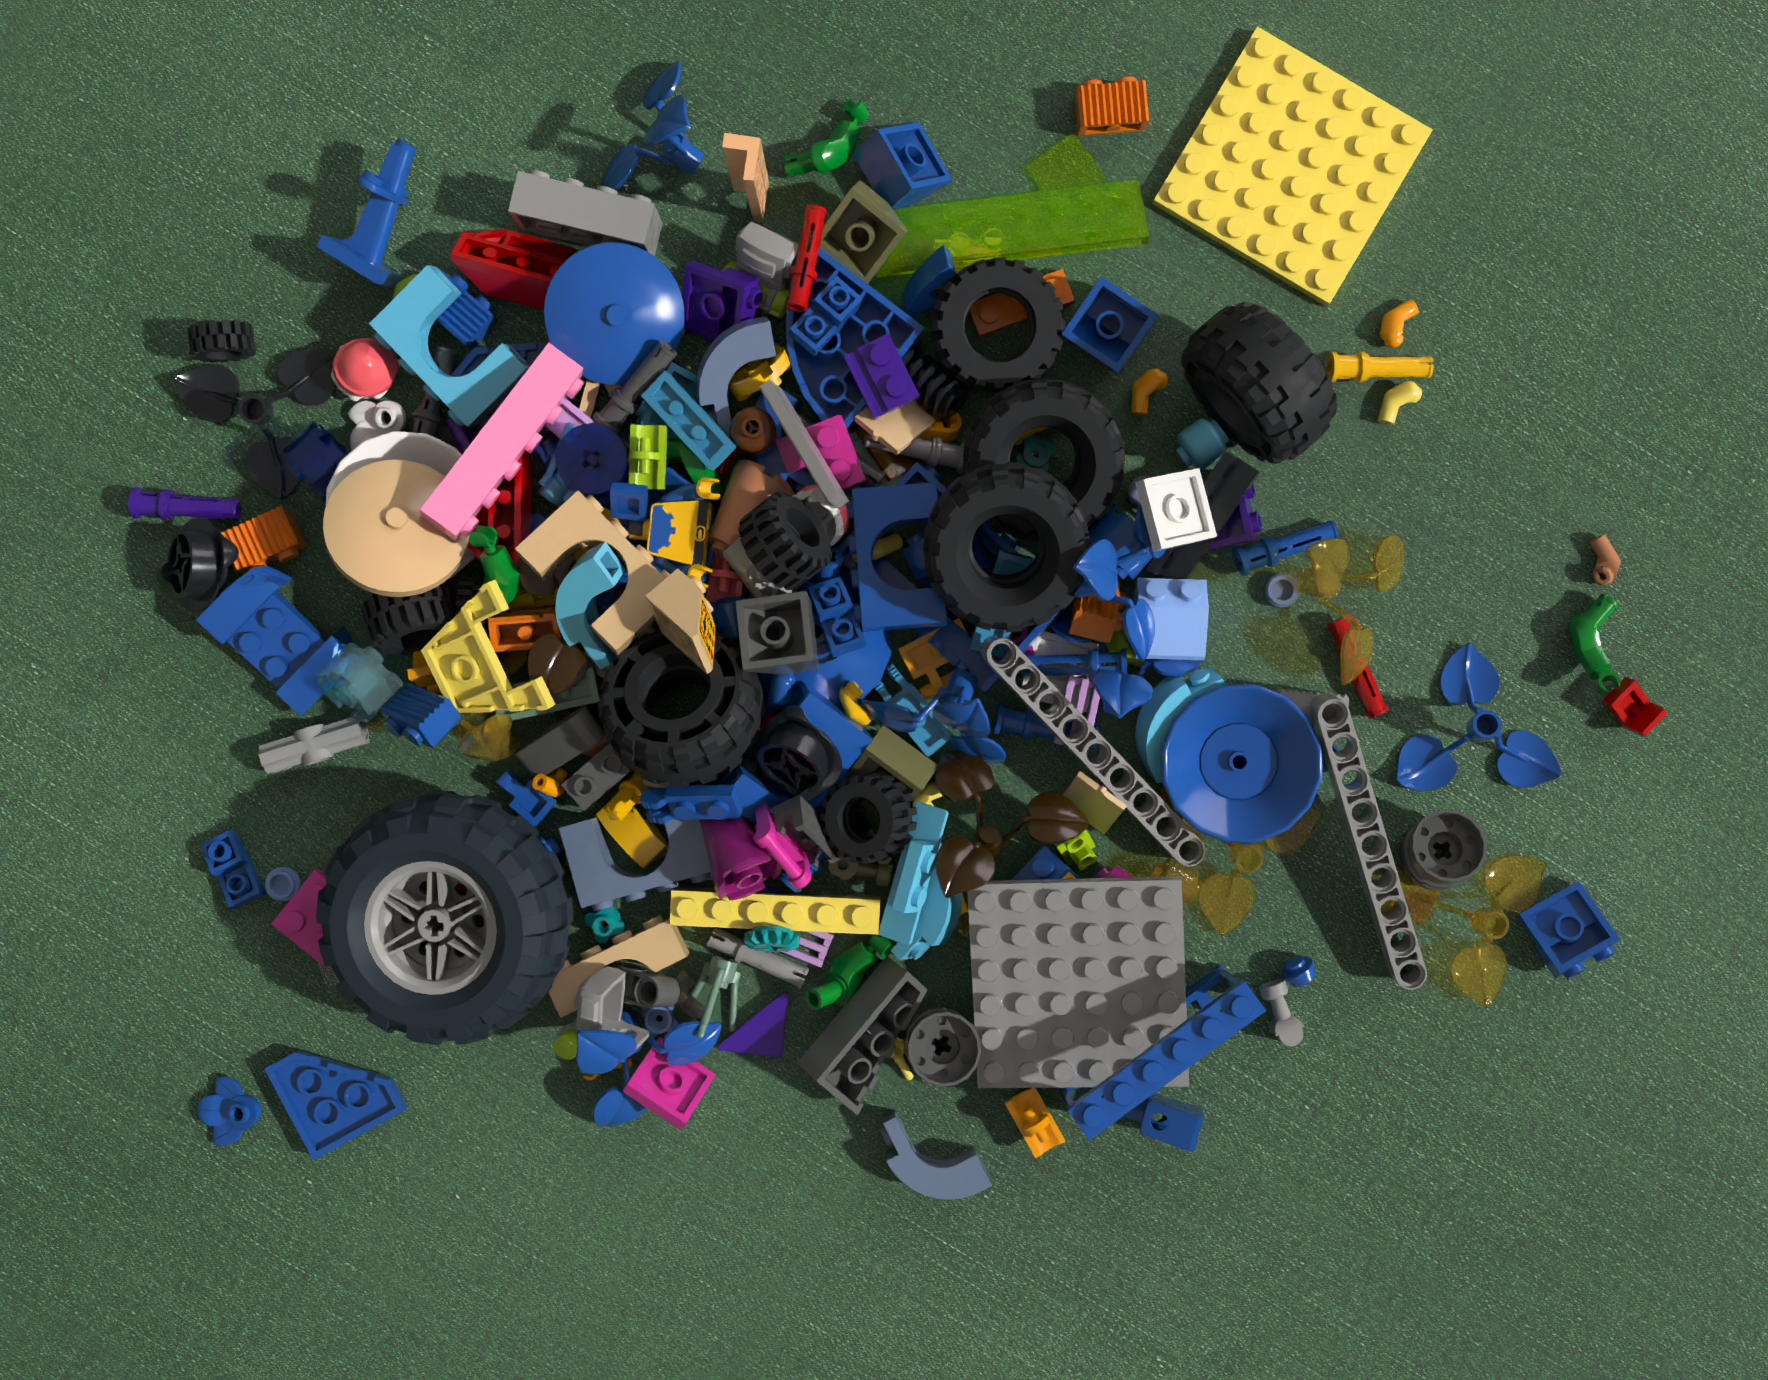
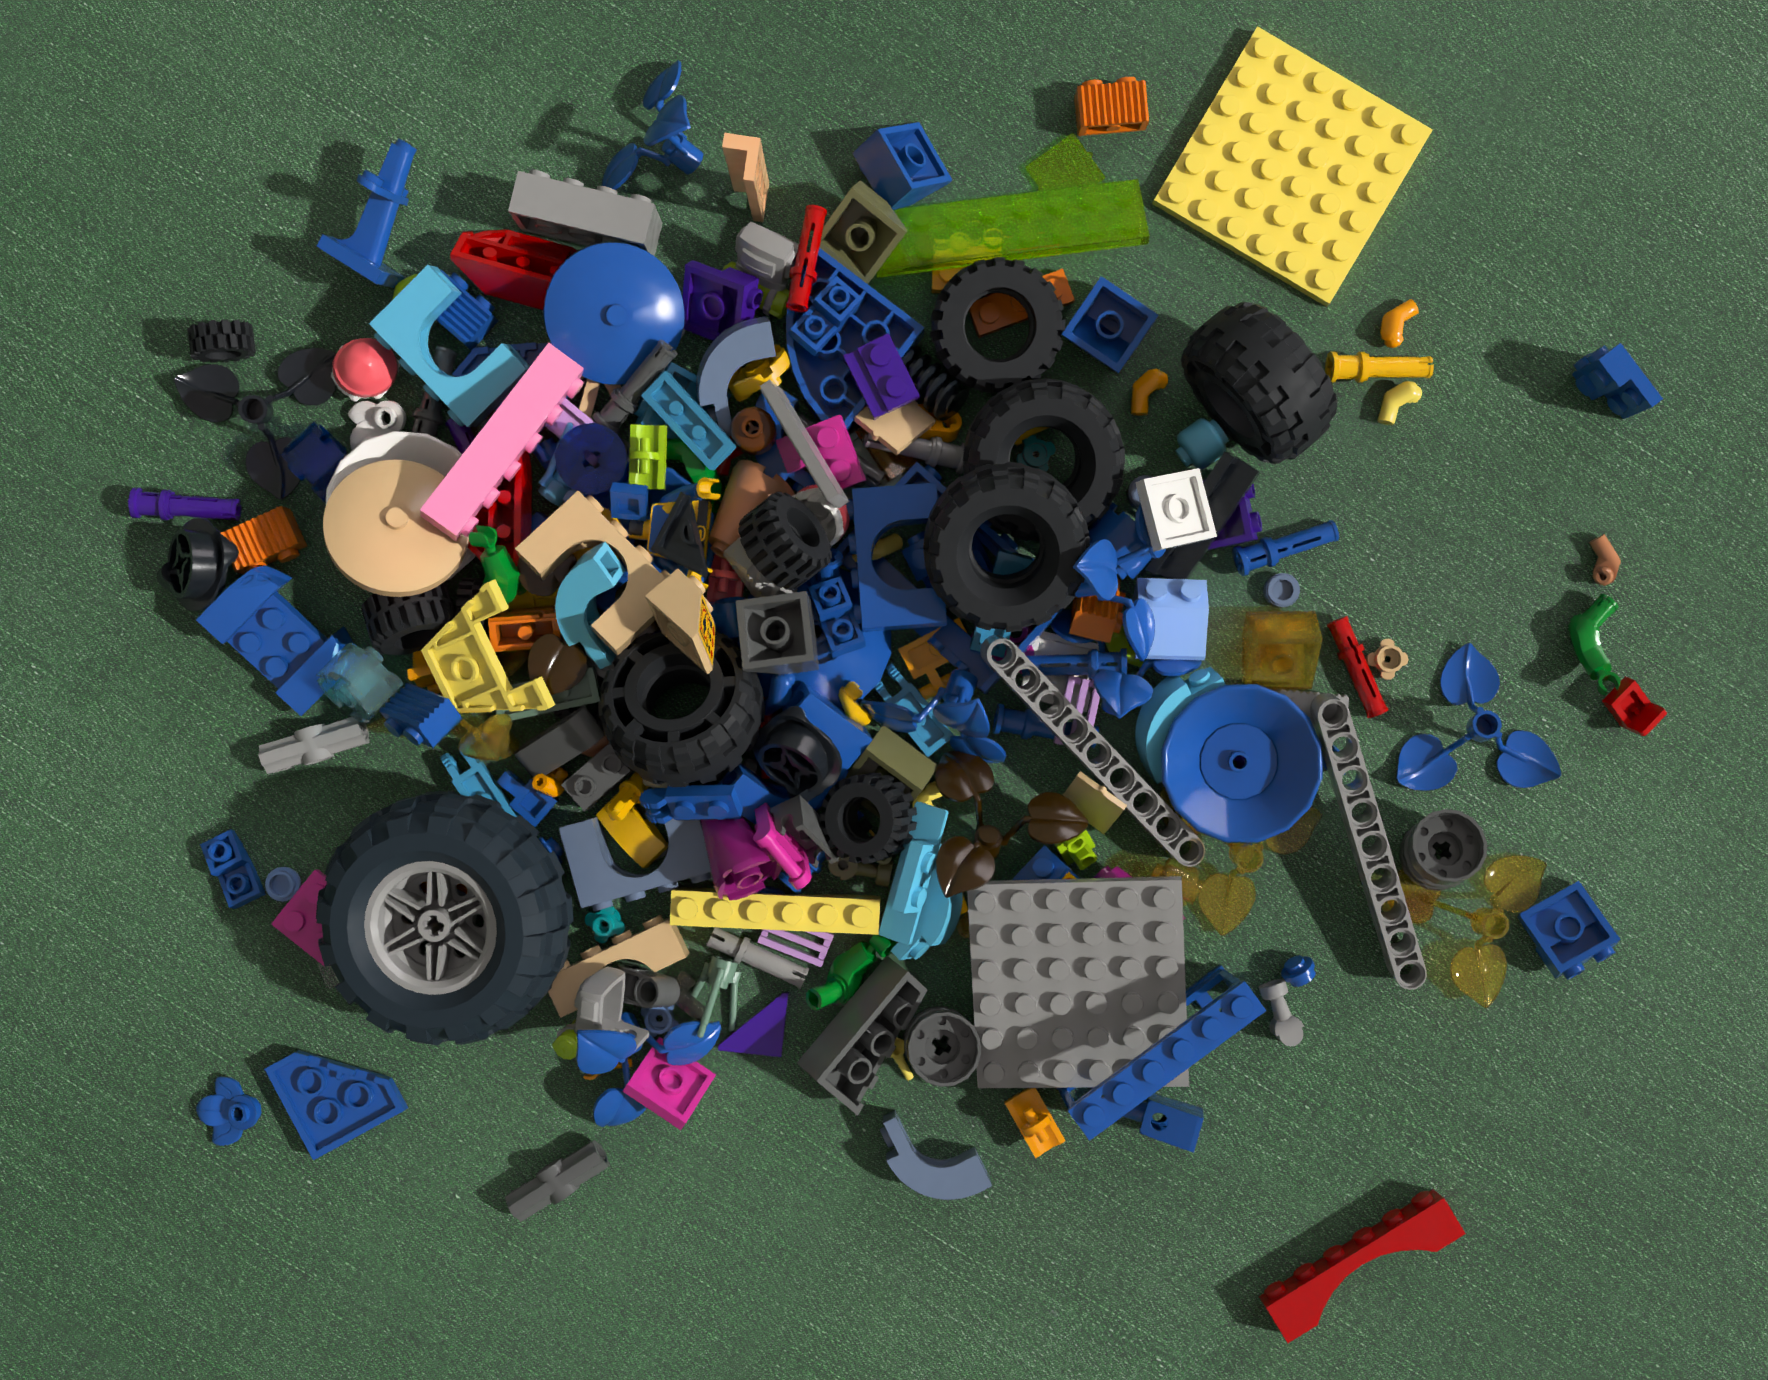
teal gear [744,926,800,953] -> none
green arm [784,98,869,178] -> none
blue slope [901,245,956,319] -> none
clear yellow plant [1298,534,1404,685] -> none
none -> dark azure hinge [440,741,519,817]
none -> dark grey piece [505,1139,610,1223]
none -> black tile [651,492,708,578]
none -> clear yellow slope [1242,611,1323,690]
none -> red arch [1259,1189,1466,1343]
none -> tan plate [1367,639,1408,680]
none -> blue plate [1572,343,1663,419]

